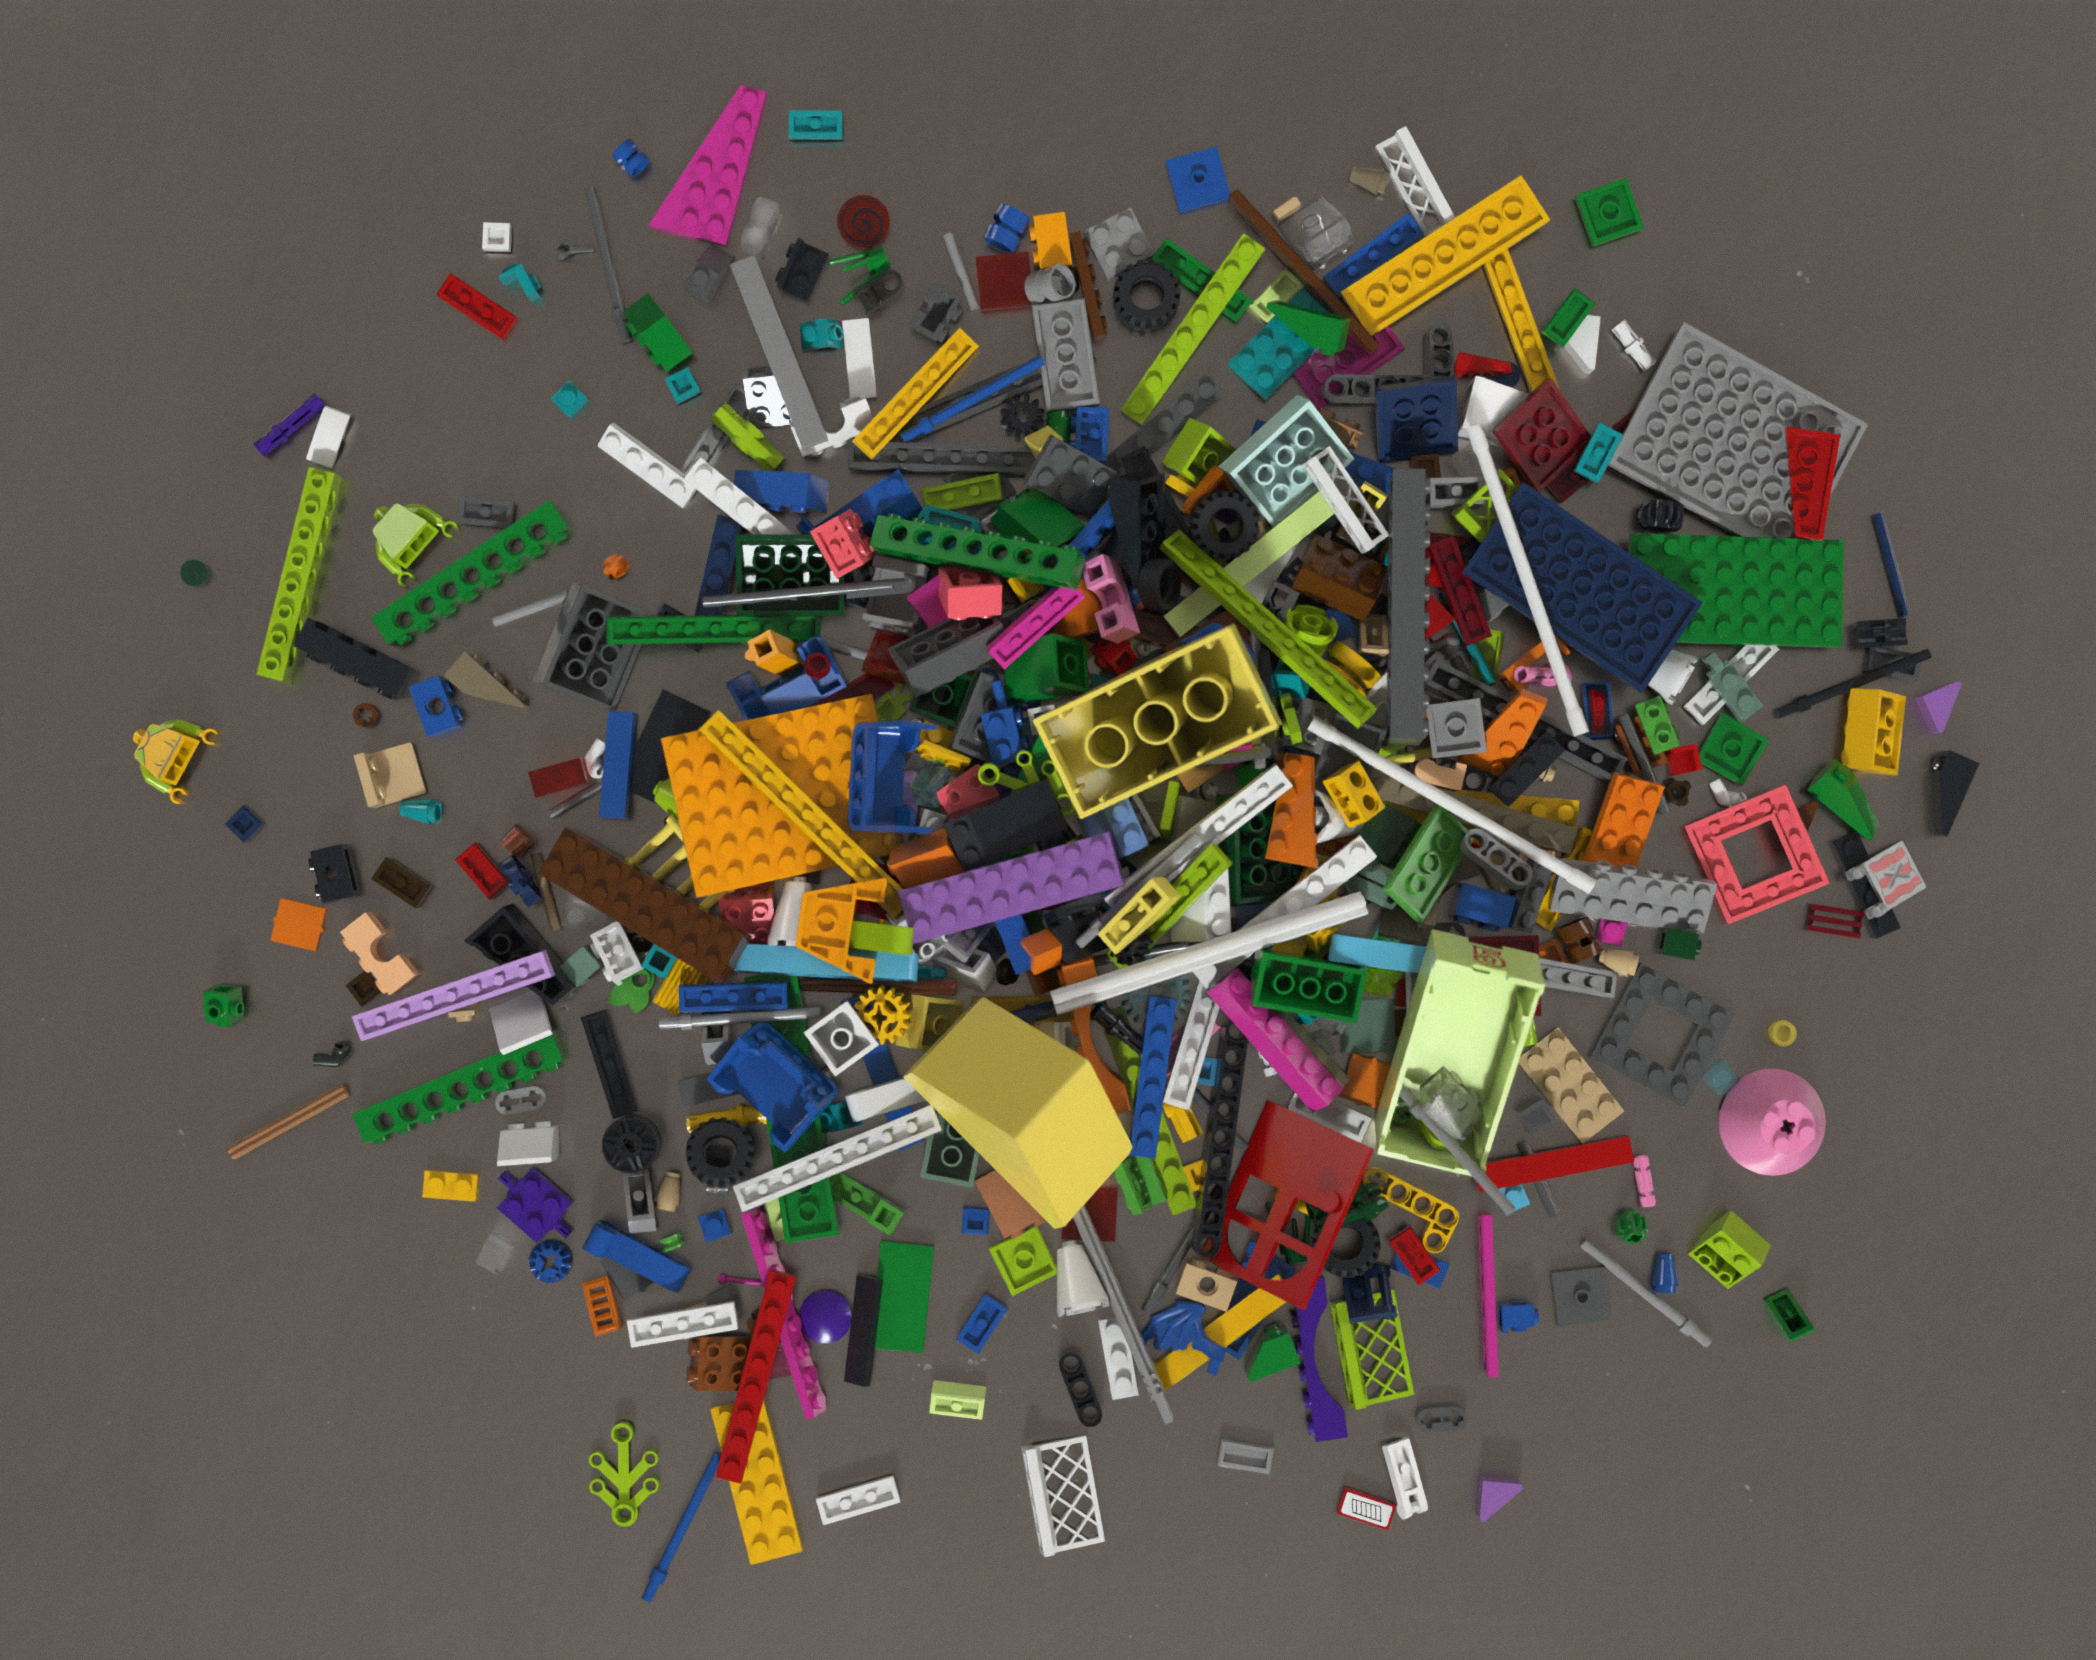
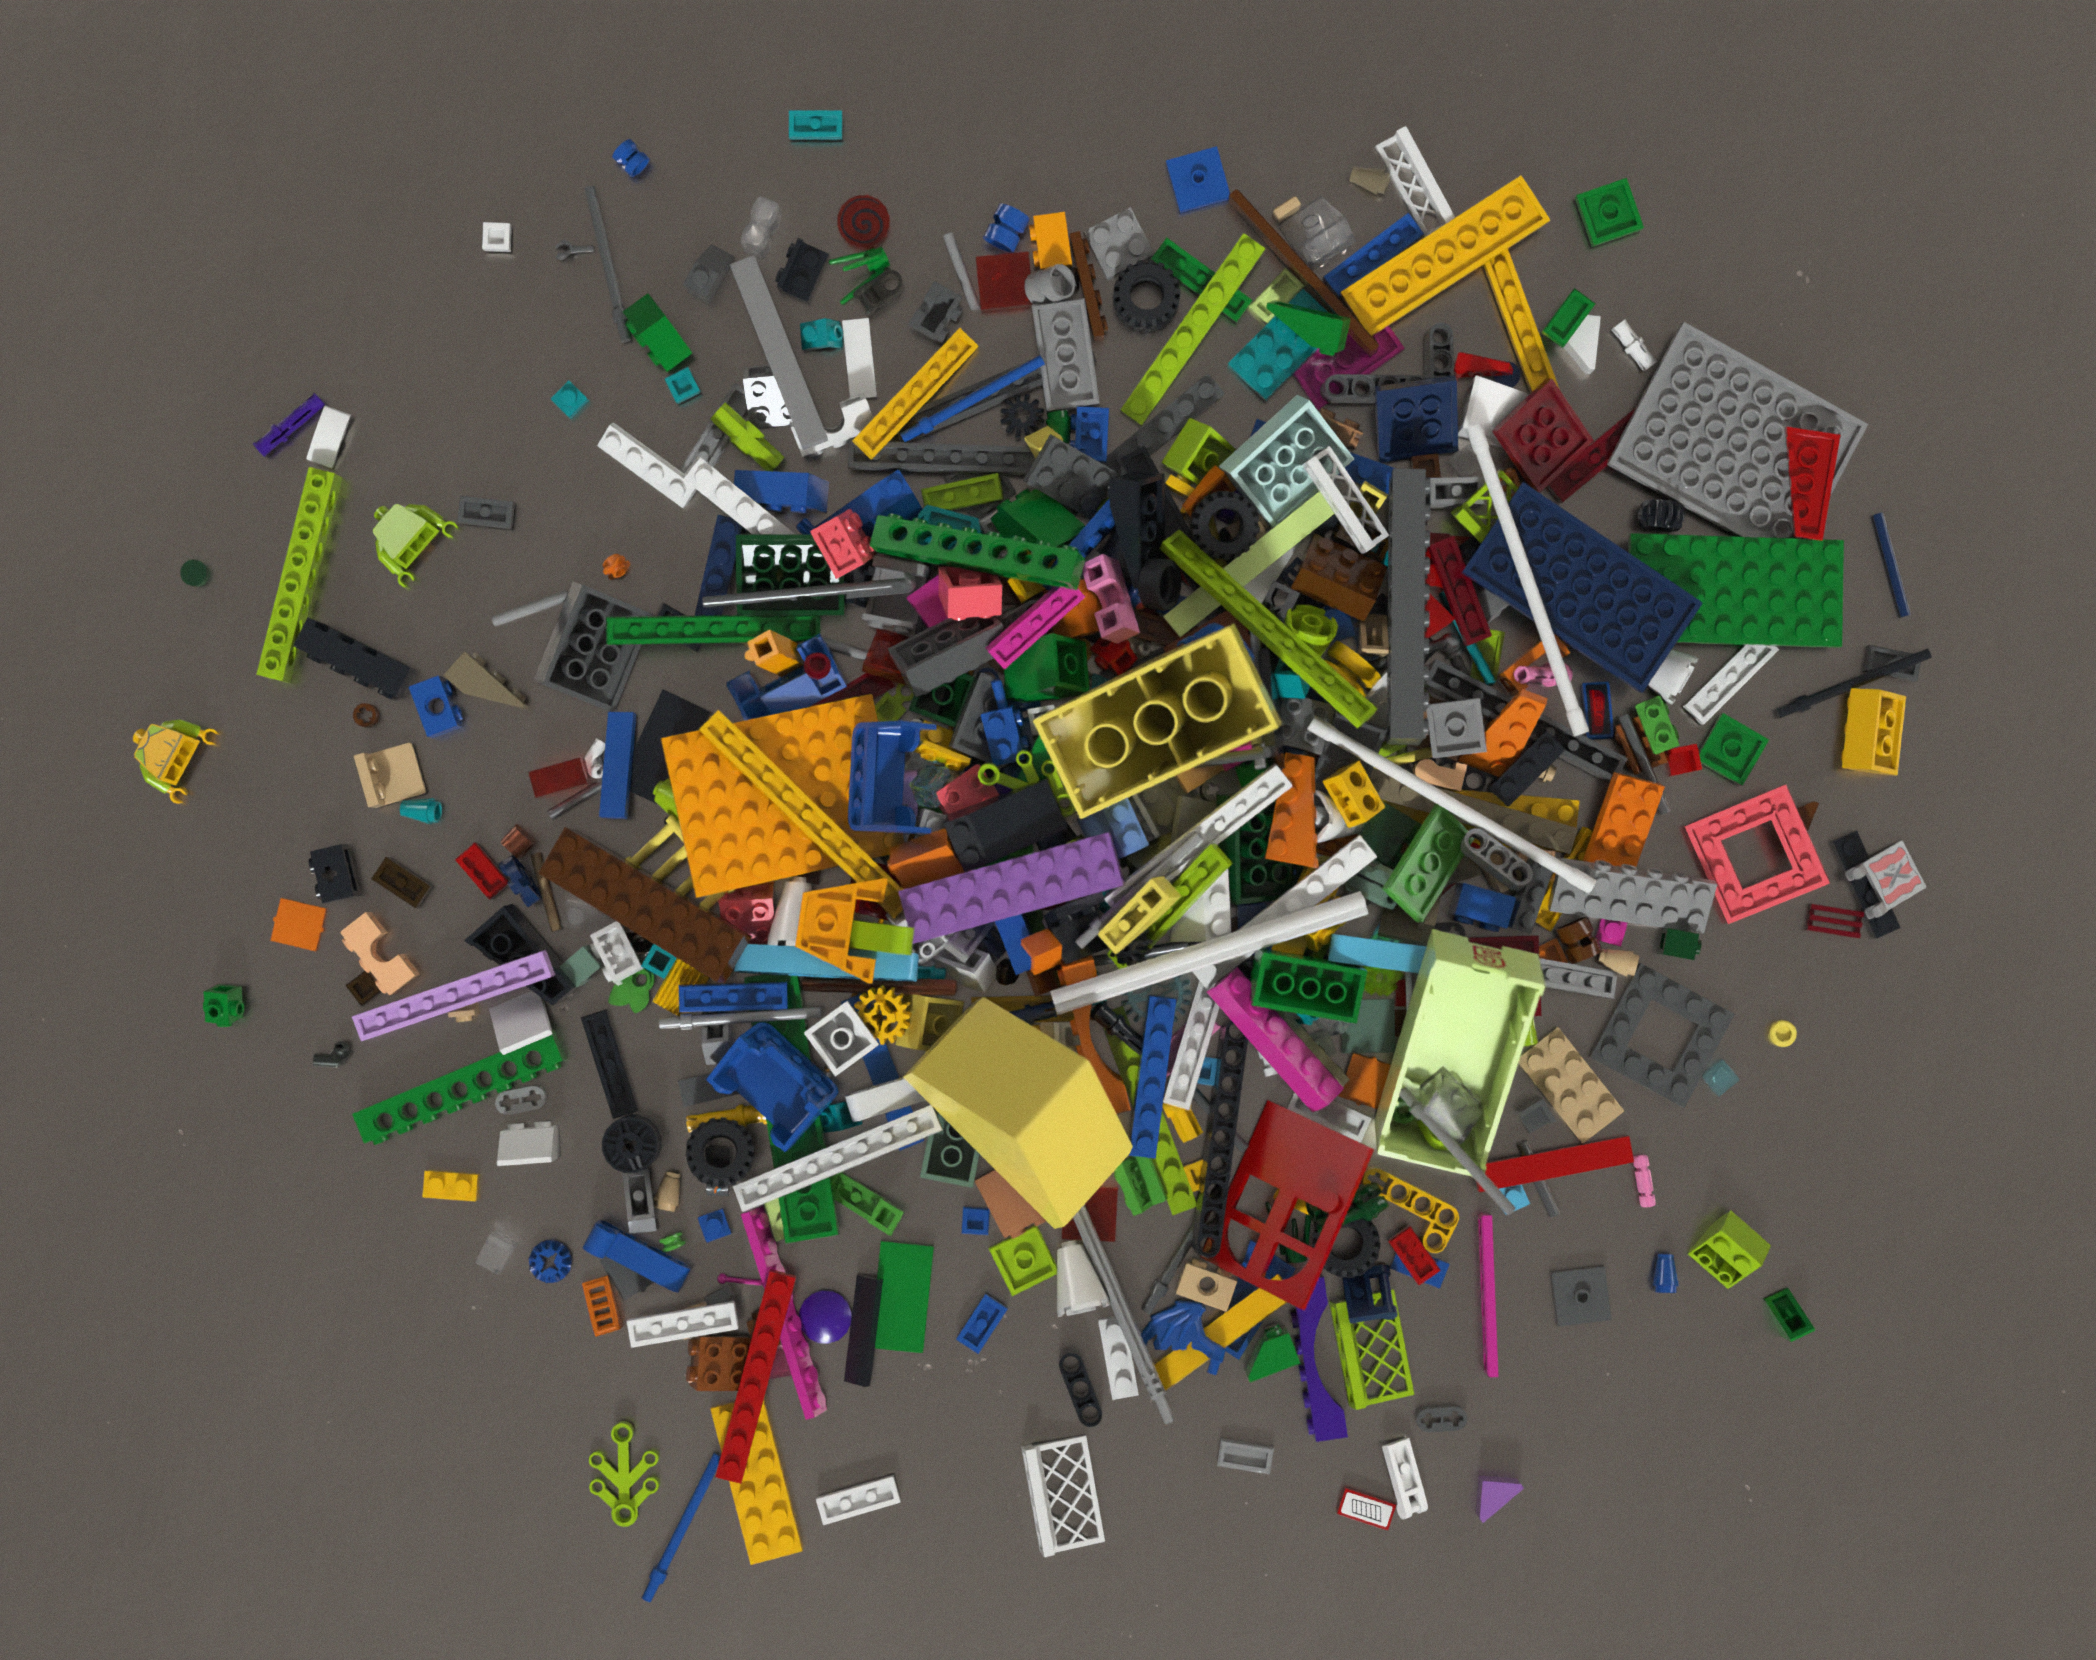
dark blue tile [225,805,264,843] -> none
medium nougat axle [227,1084,349,1159] -> none
green brick [370,500,571,647] -> none
red tile [436,273,518,340] -> none
dark purple plate [497,1167,573,1243] -> none
teal bracket [498,264,541,302] -> none
dark pink wing [649,85,767,247] -> none
yellowish green slope [929,1380,986,1420] -> none
lime tile [1160,781,1180,841] -> none
lime plate [1279,693,1302,744] -> none
blue brick [1498,1301,1539,1333] -> none
teal plate [1573,423,1623,484] -> none
light grey bar [1580,1238,1712,1347] -> none
green gear [1614,1210,1650,1244] -> none
dark brown plate [1664,777,1691,806] -> none
sand green hinge [1702,652,1763,722] -> none
white arm [1709,778,1747,808] -> none
bright pink cone [1718,1068,1826,1176] -> none
green slope [1808,758,1879,841] -> none
black hips [1856,618,1908,649] -> none
medium lavender slope [1915,681,1962,734] -> none
black slope [1931,750,1980,837] -> none

